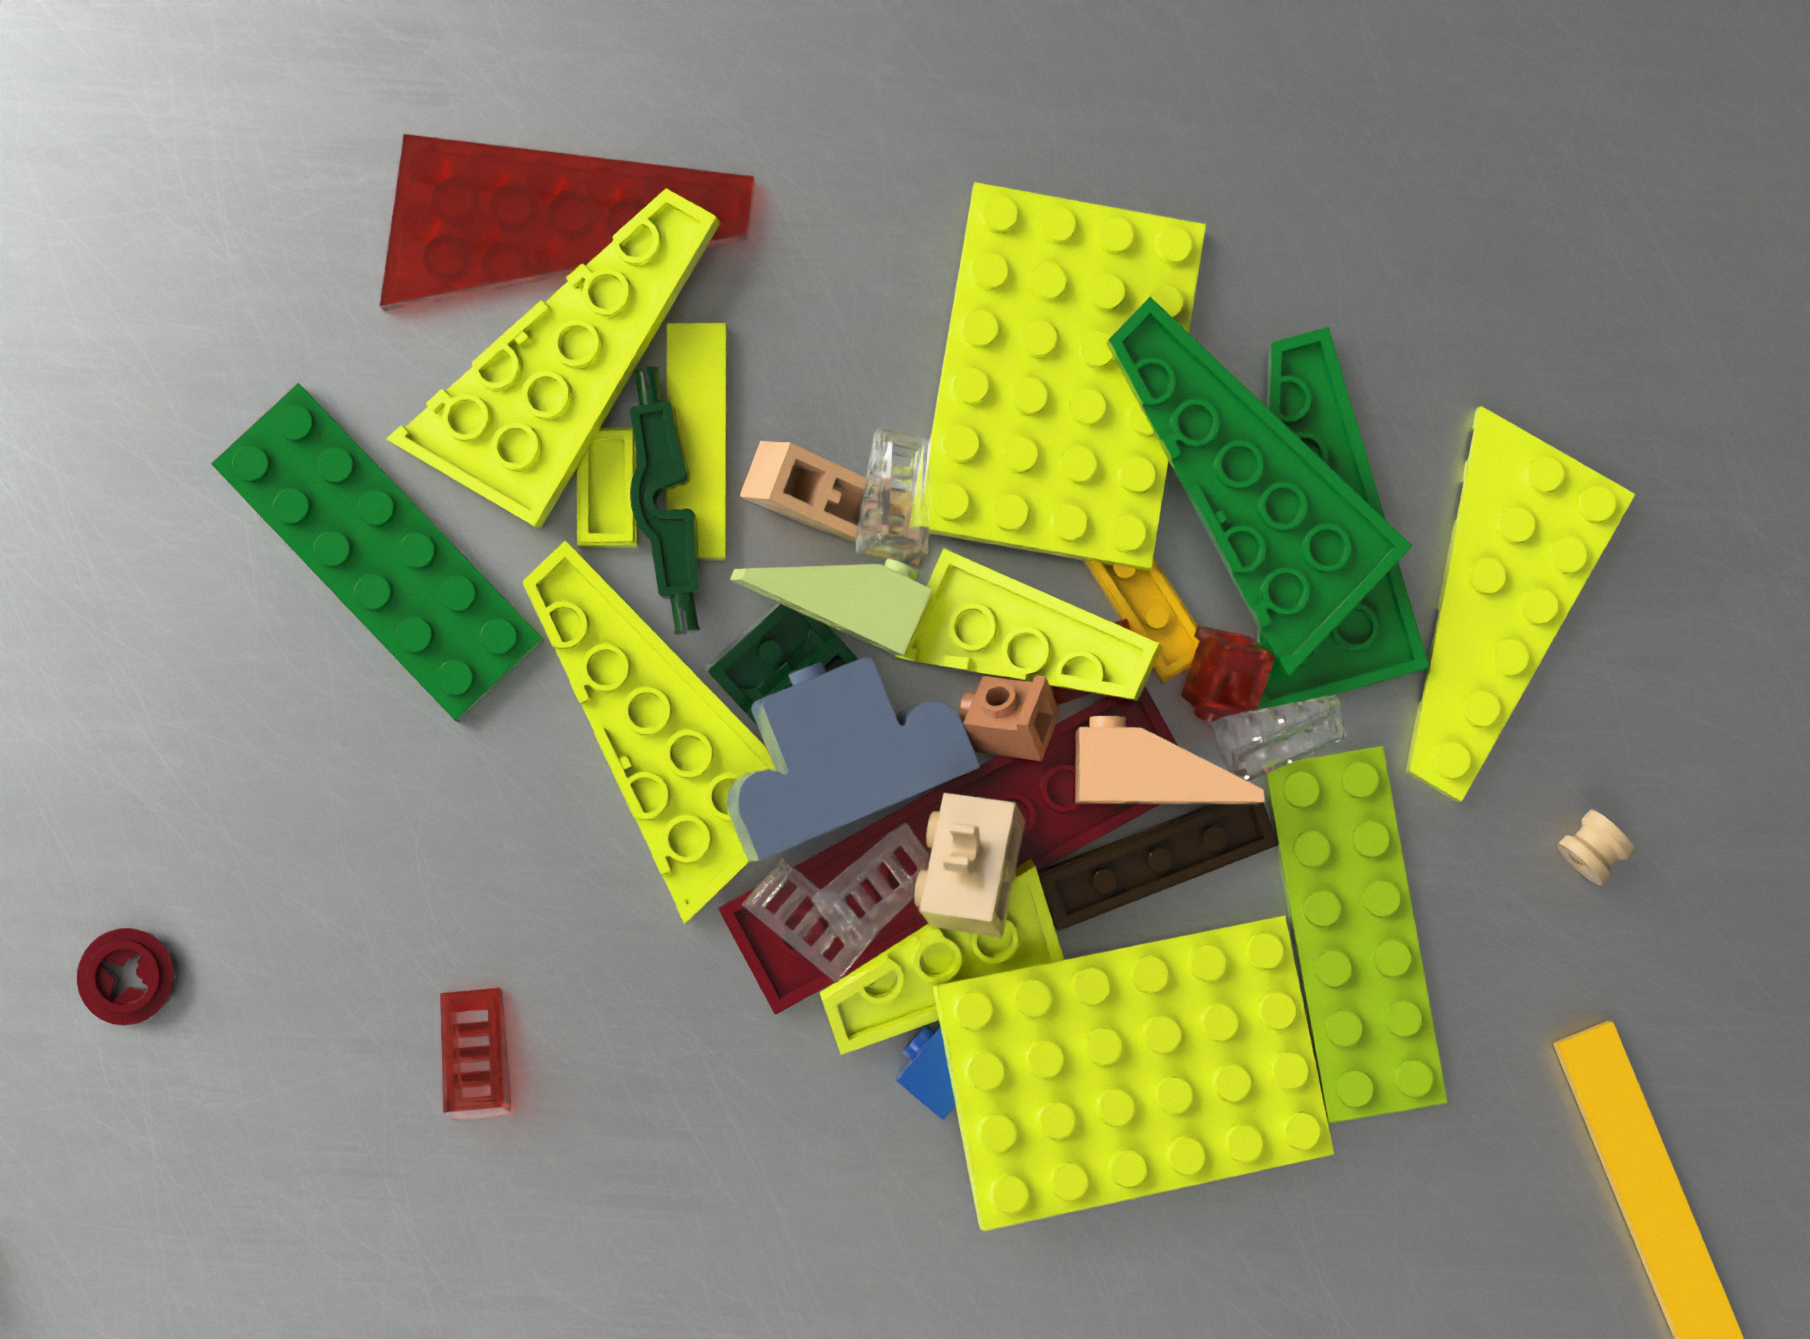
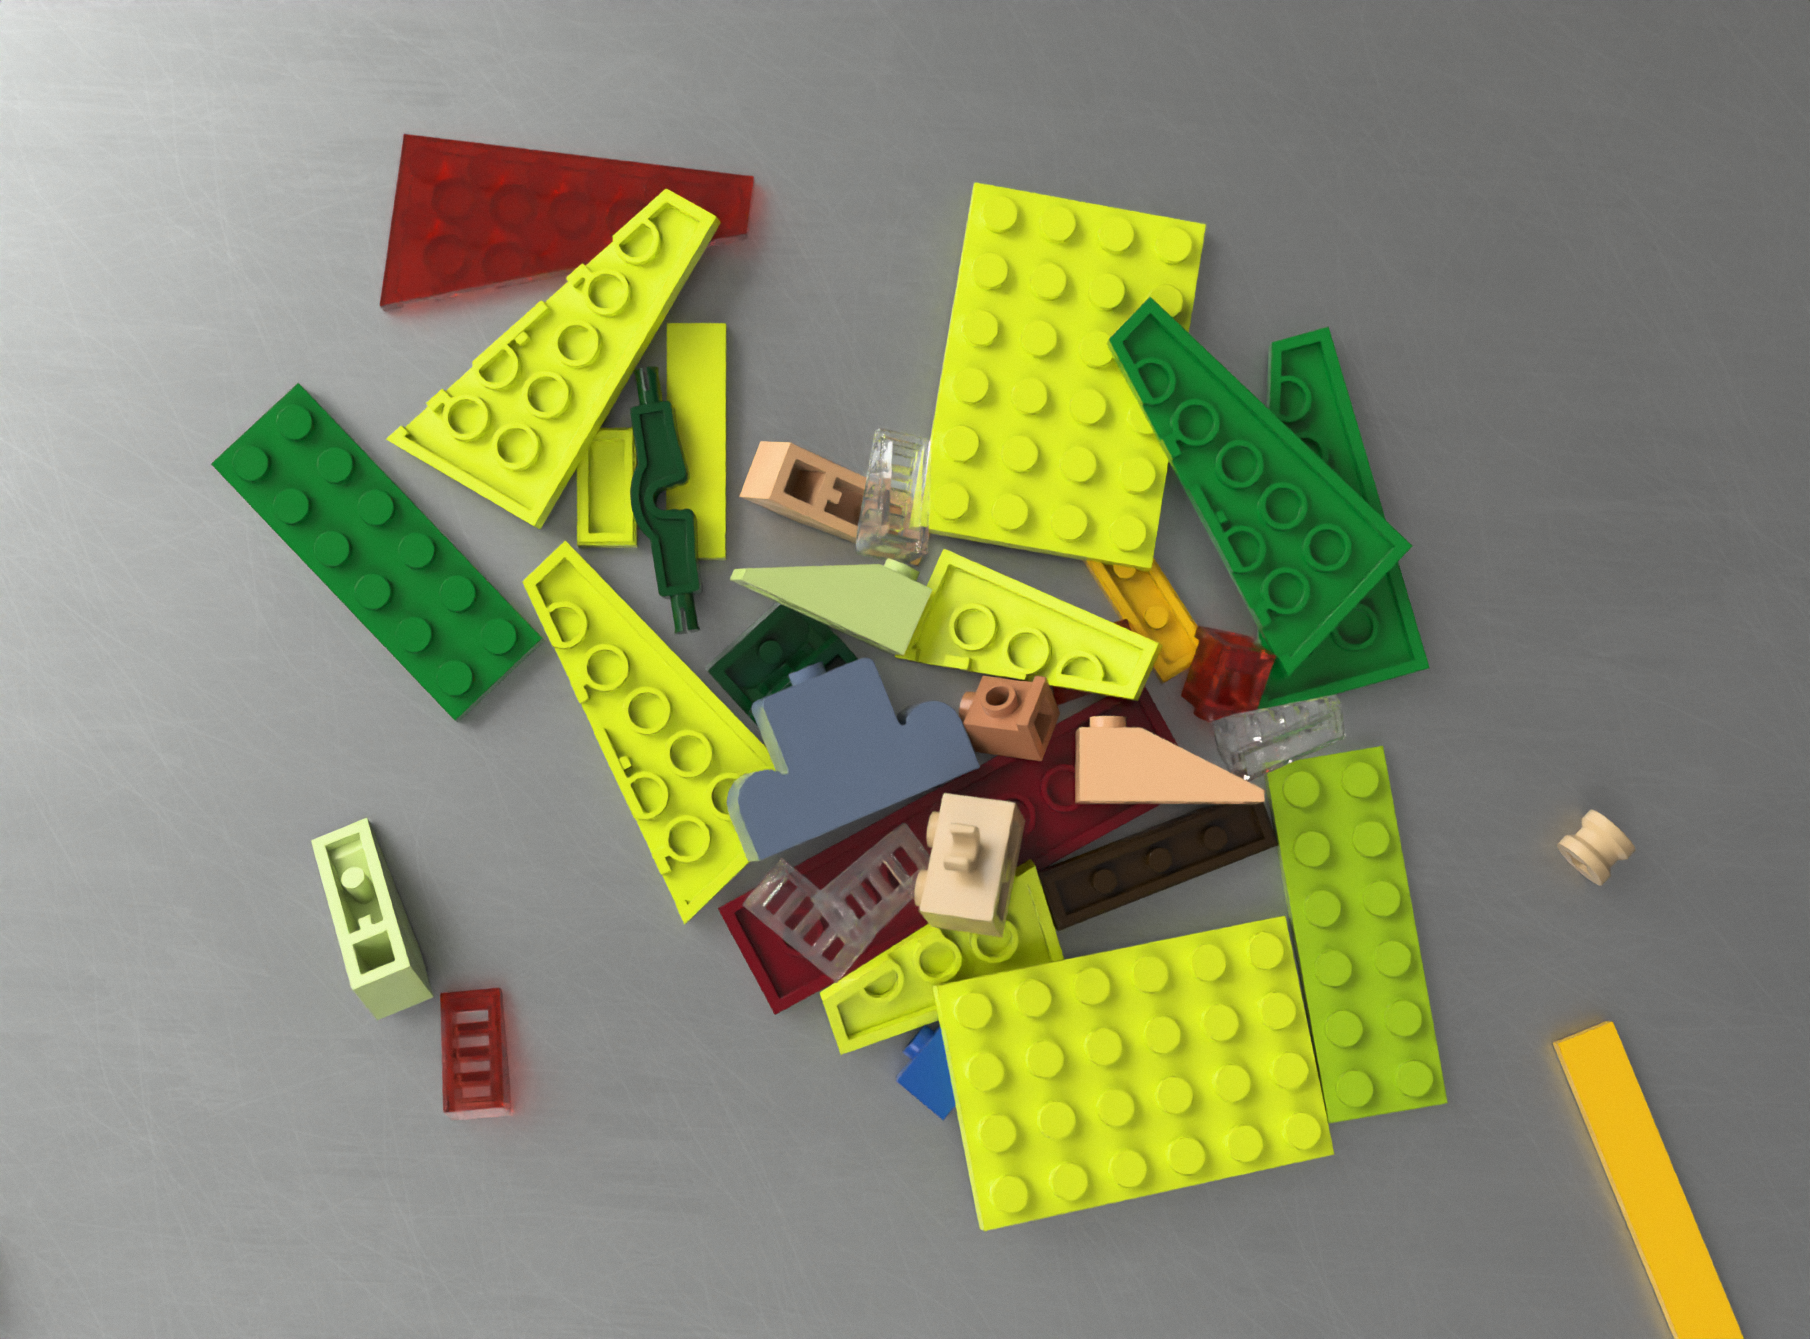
dark red gear [77,928,177,1025] -> none
neon yellow wing [1405,406,1636,802] -> none
none -> yellowish green slope [311,818,434,1020]

